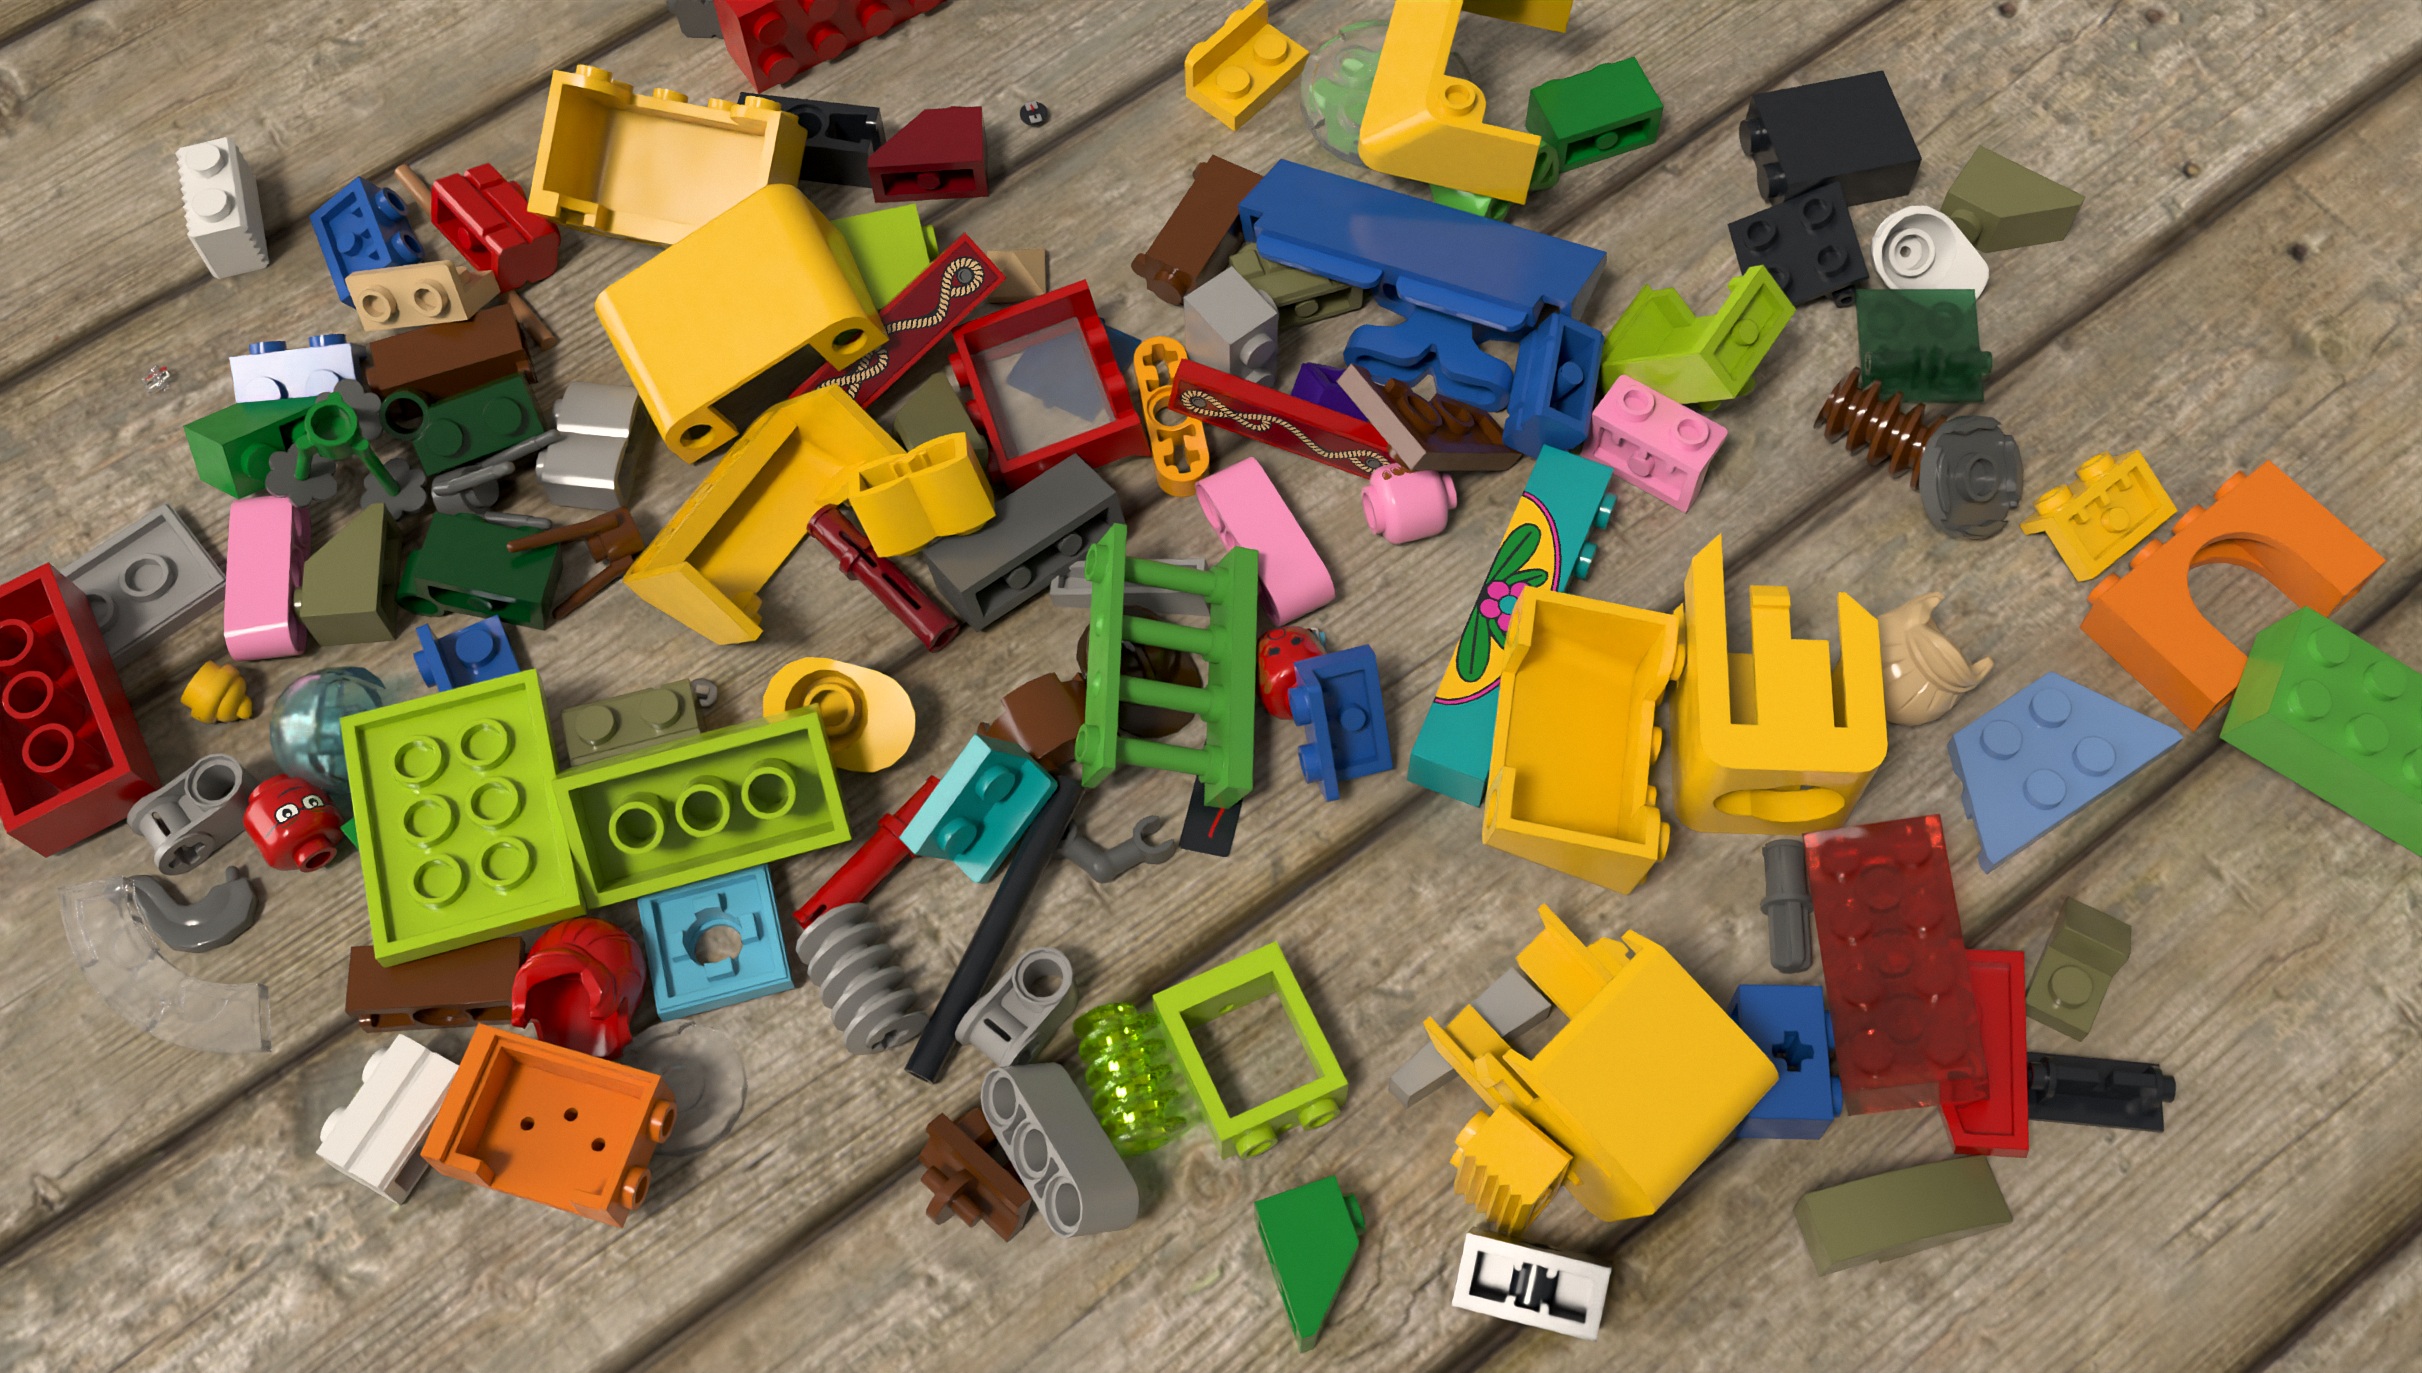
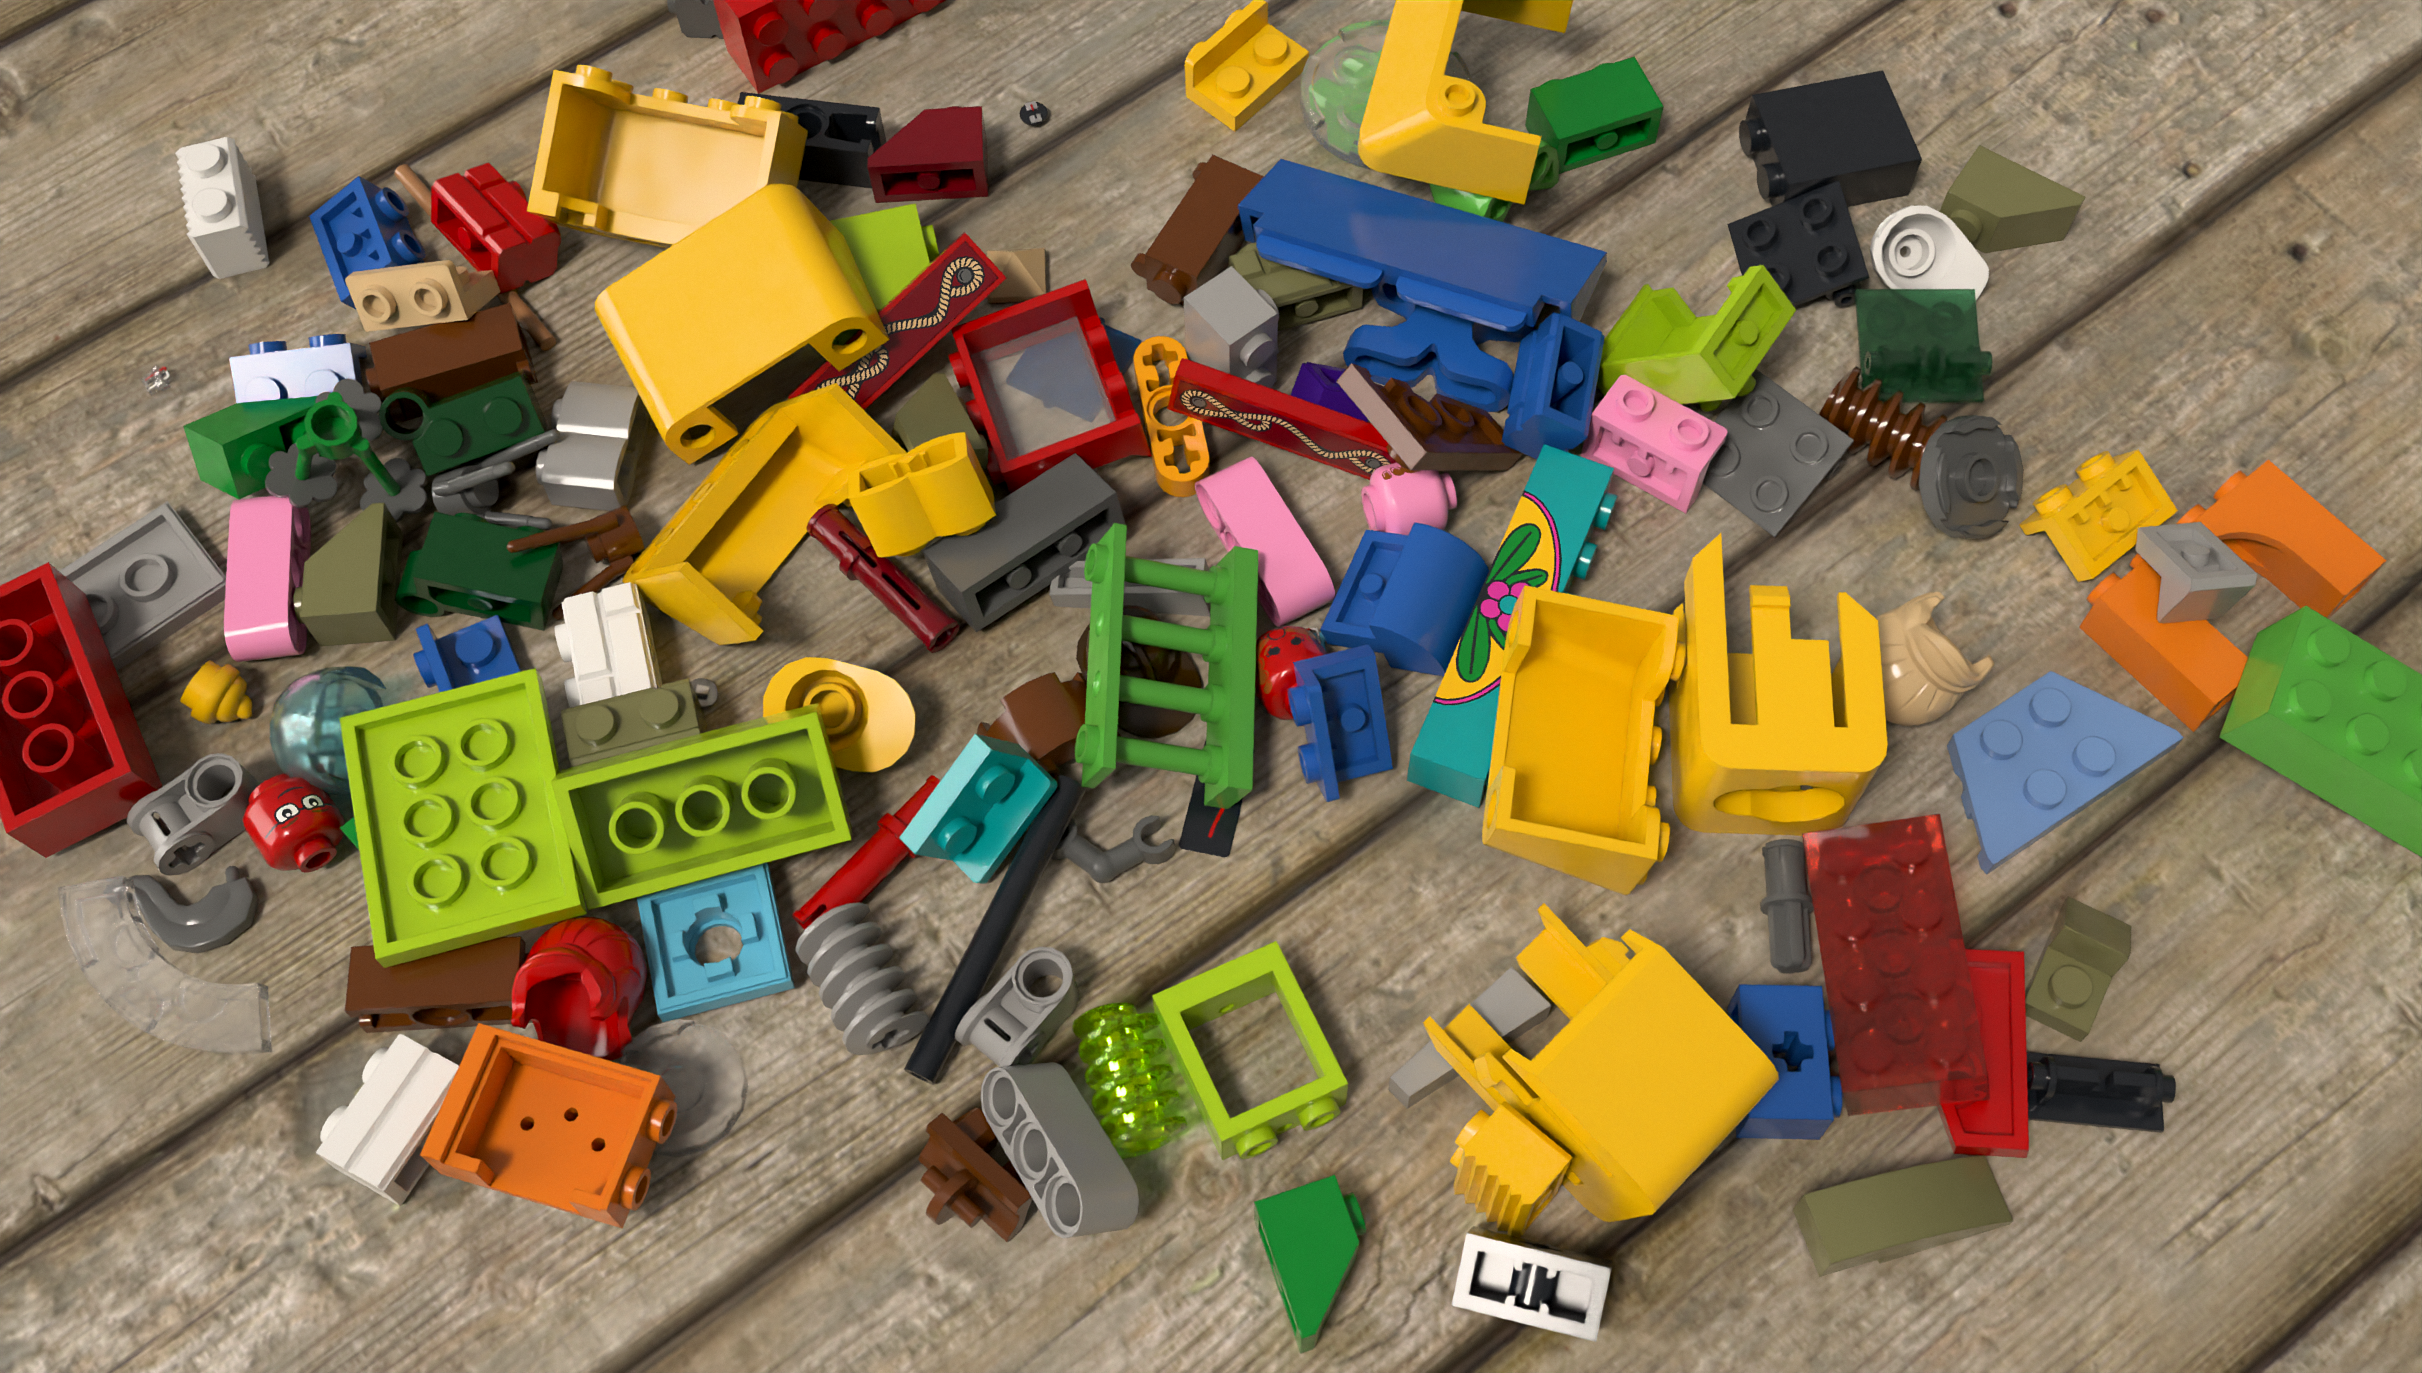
none -> white brick [554,582,663,708]
none -> blue brick [1320,522,1489,676]
none -> dark grey hinge [1703,369,1854,538]
none -> light grey slope [2136,522,2257,623]

